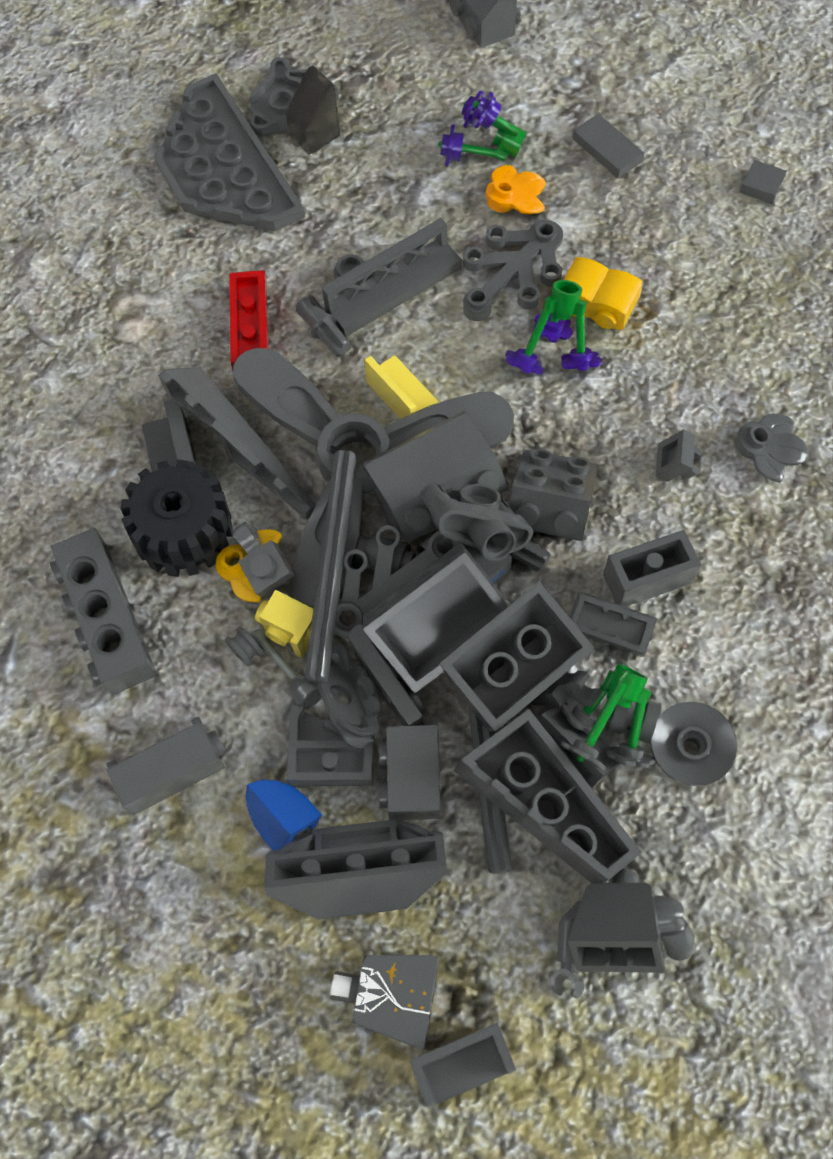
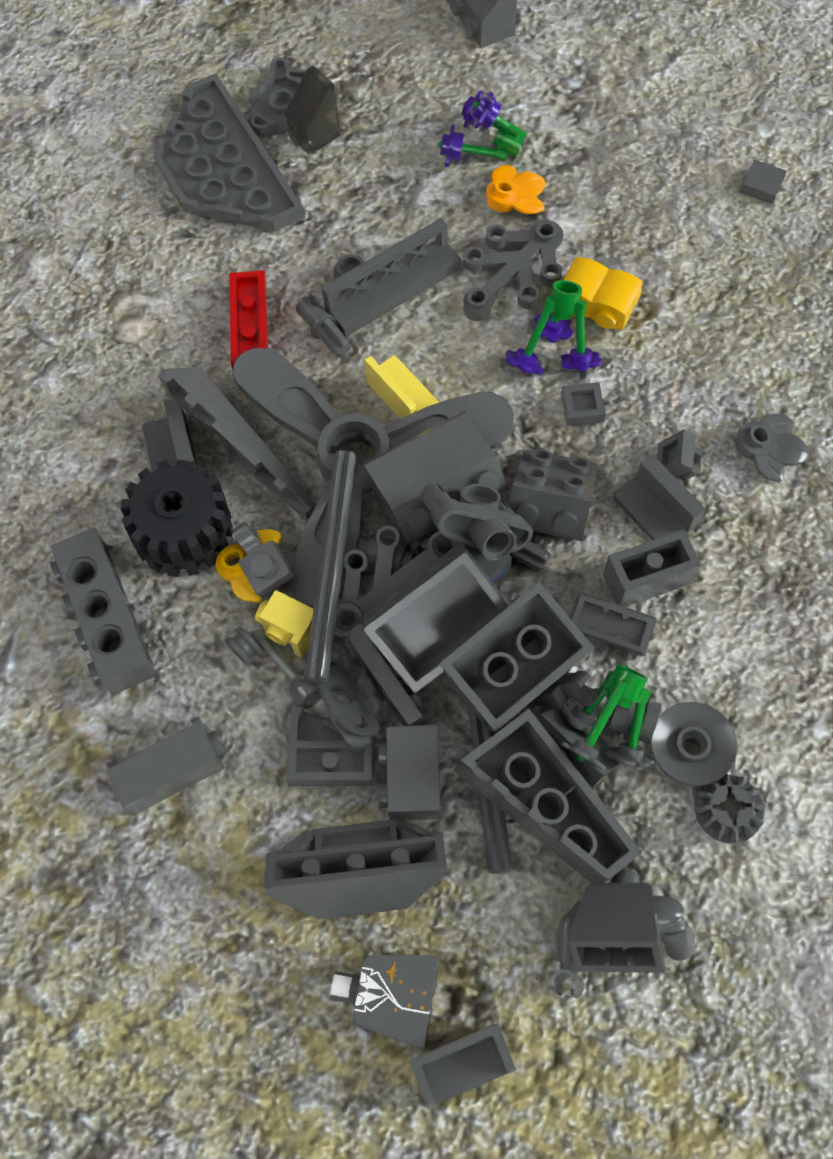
blue brick [245,780,322,850] -> none
dark grey tile [572,113,644,178] -> none
none -> dark grey plate [561,382,606,426]
none -> dark grey panel [613,454,706,540]
none -> dark grey gear [694,773,766,844]

